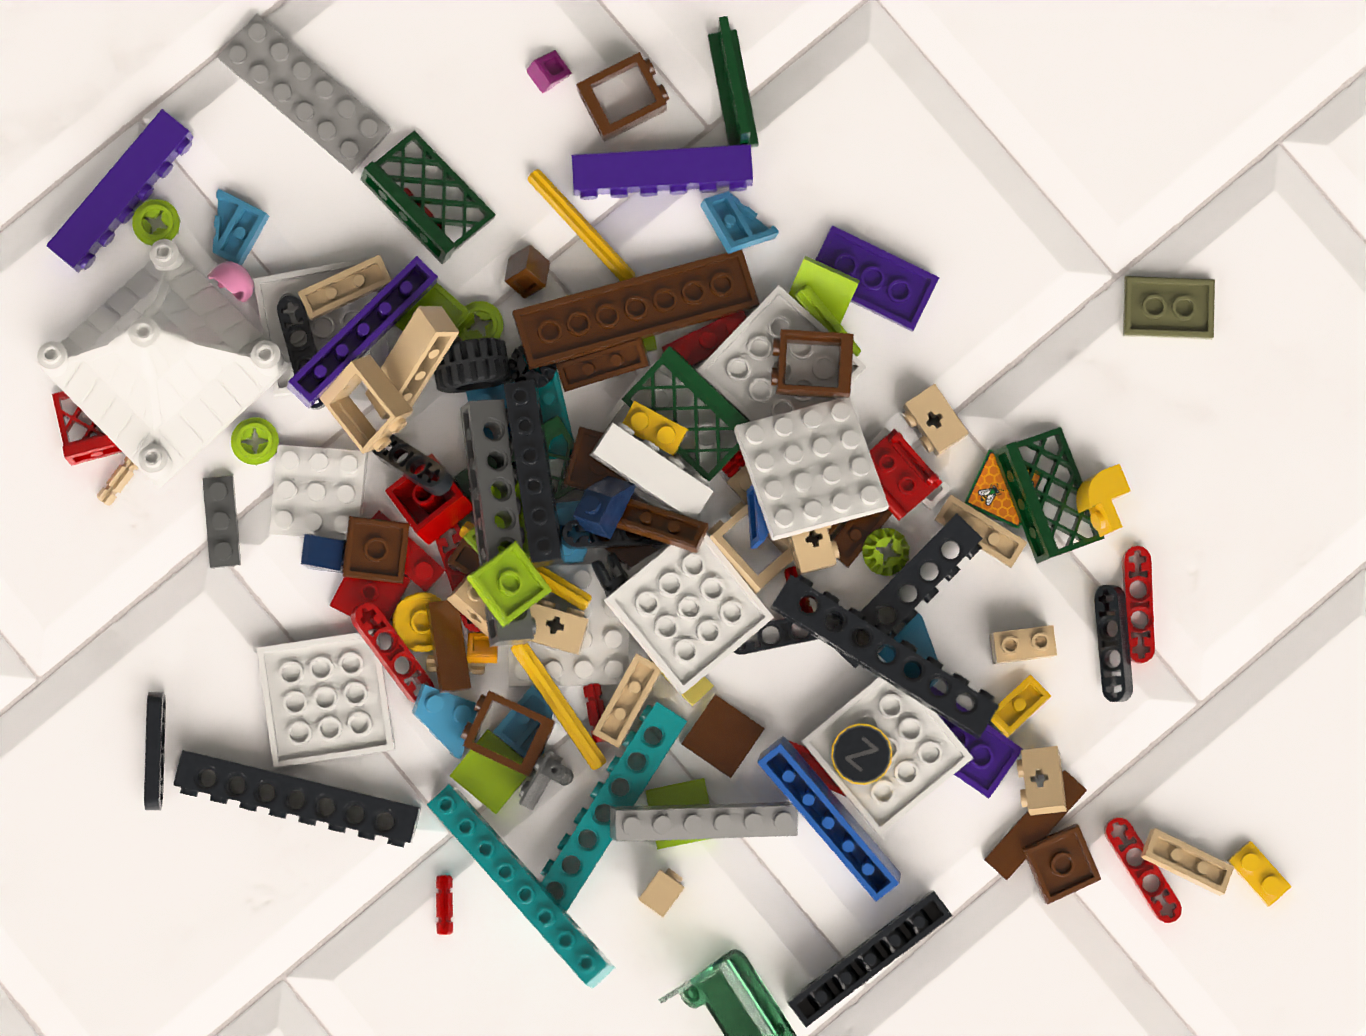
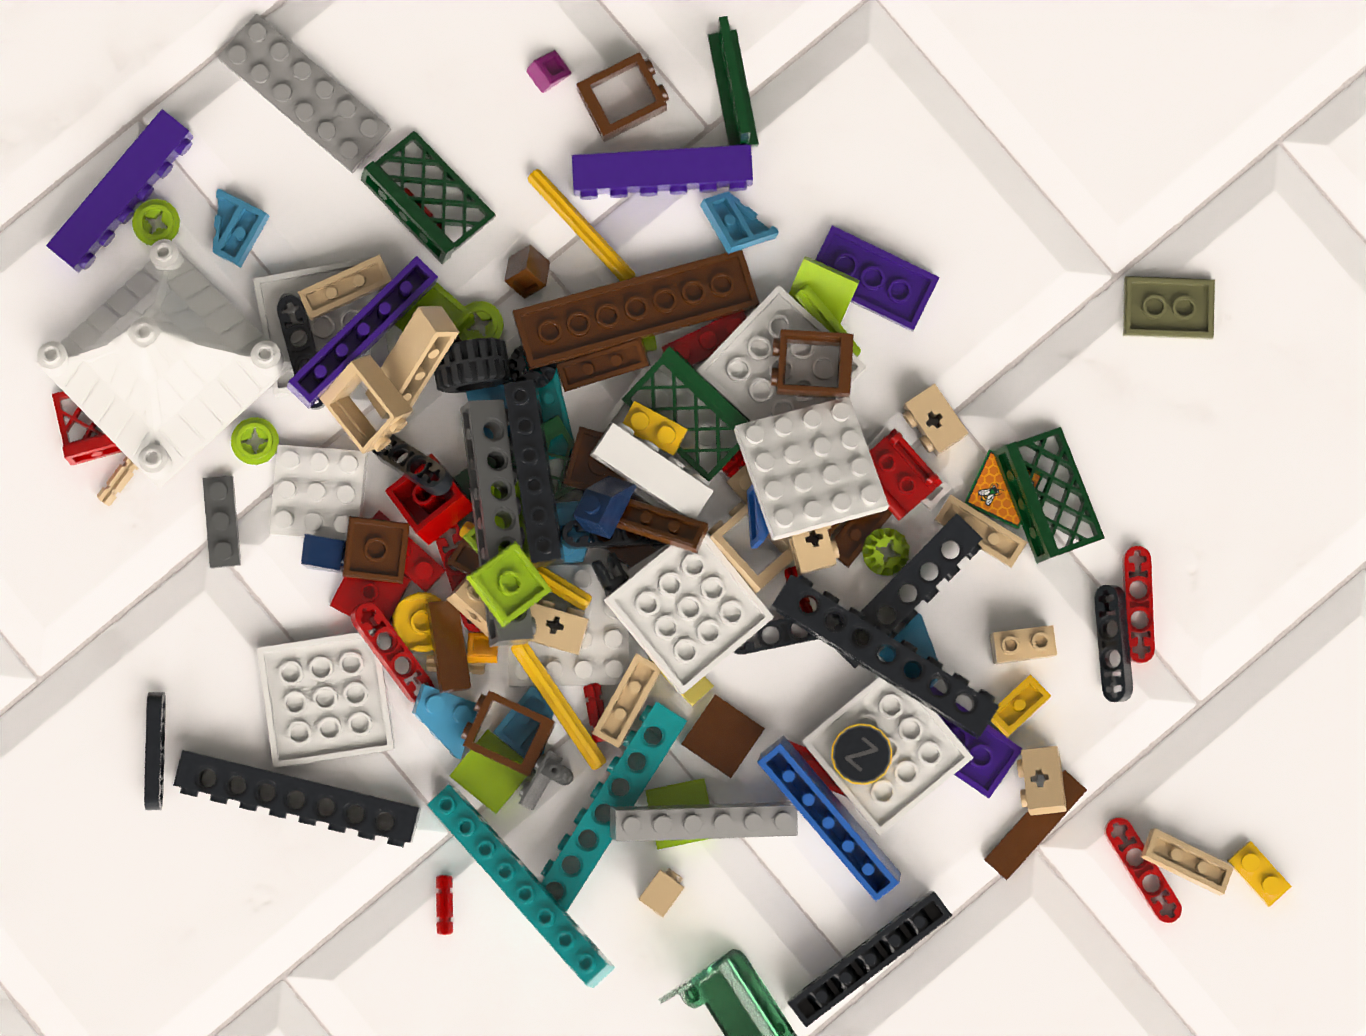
bright pink hair [207,261,254,303] -> none
reddish brown tile [1021,823,1102,905] -> none
yellow brick [1076,464,1131,537] -> none

